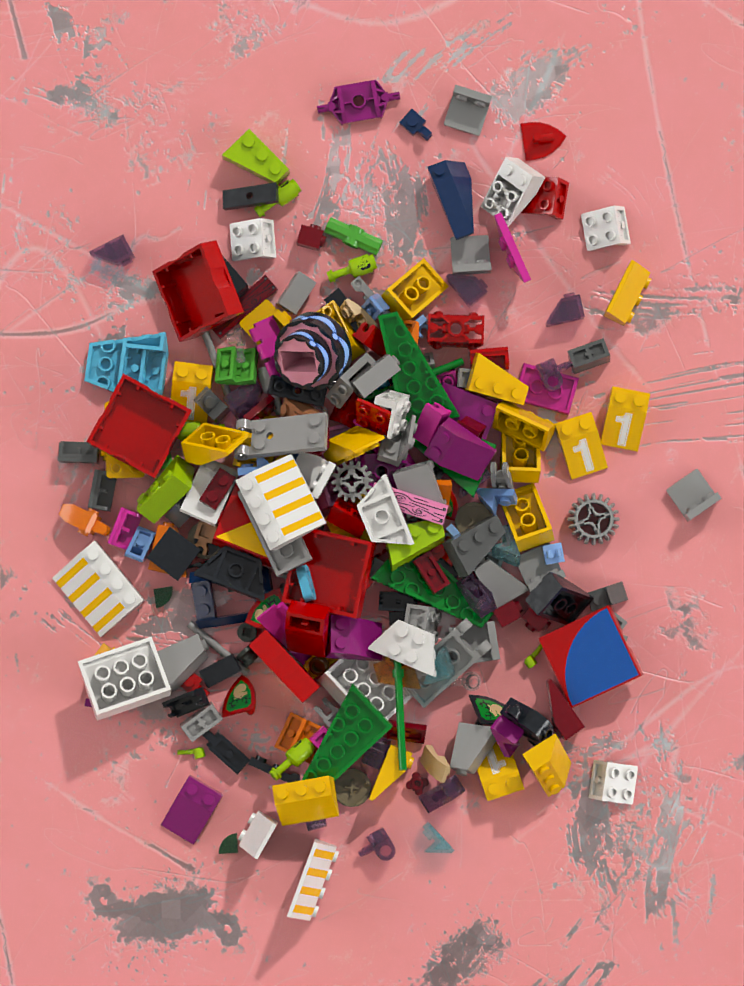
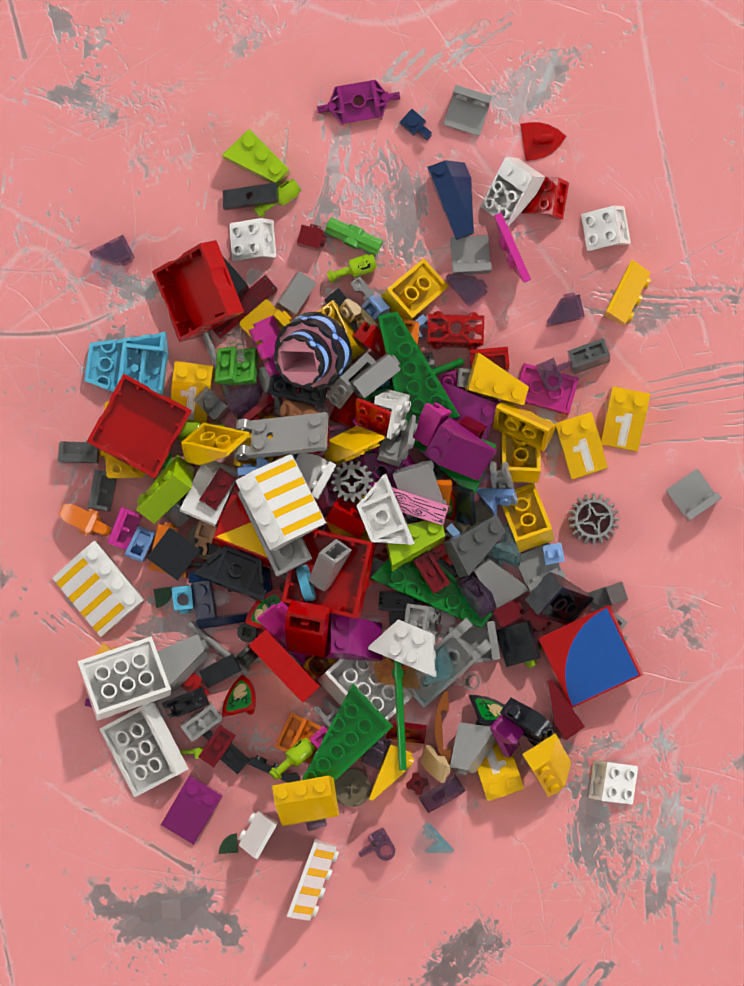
none -> white slope [100,701,189,797]
none -> medium azure brick [172,585,195,614]
none -> dark red plate [198,725,236,768]
none -> light grey slope [308,539,352,591]
none -> dark orange slope [434,691,452,769]
none -> black tile [454,485,476,526]
none -> black tile [496,620,541,667]

